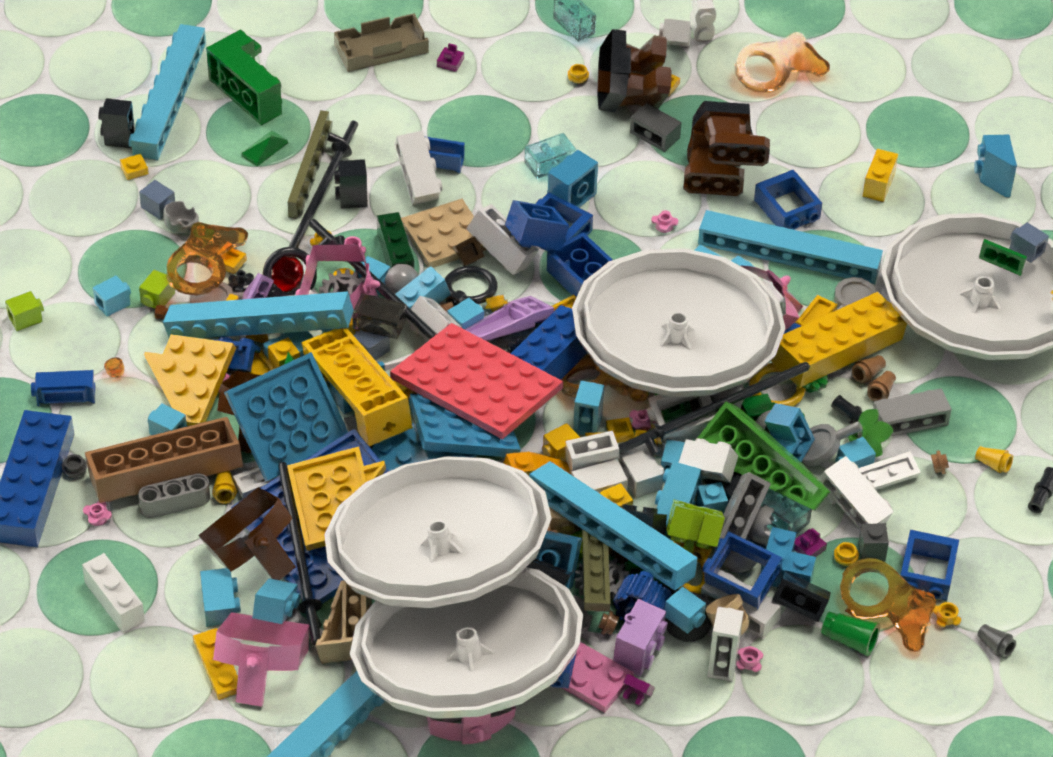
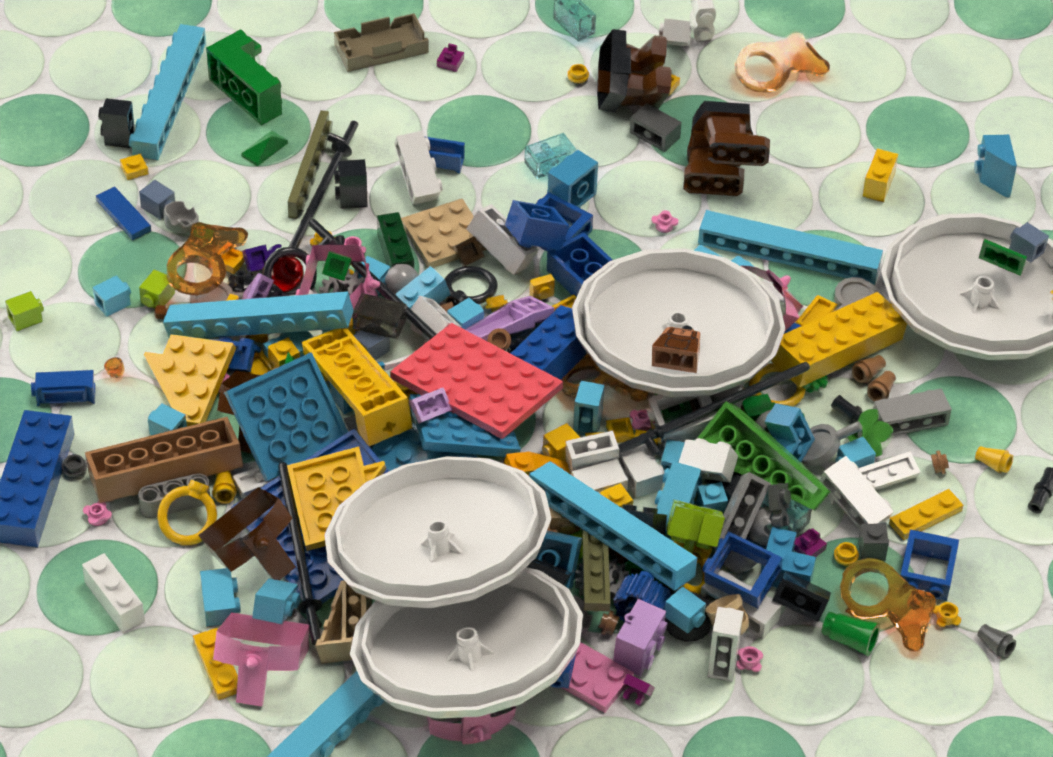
blue window [754,169,822,230] -> none
none -> blue tile [96,186,151,240]
none -> yellow piece [157,480,217,545]
none -> dark purple plate [242,244,282,273]
none -> green plate [322,251,352,281]
none -> lavender slope [409,388,453,423]
none -> medium nougat plate [487,328,511,351]
none -> yellow plate [529,274,555,300]
none -> nougat torso [652,325,701,373]
none -> dark grey plate [768,483,791,527]
none -> yellow plate [889,489,964,541]

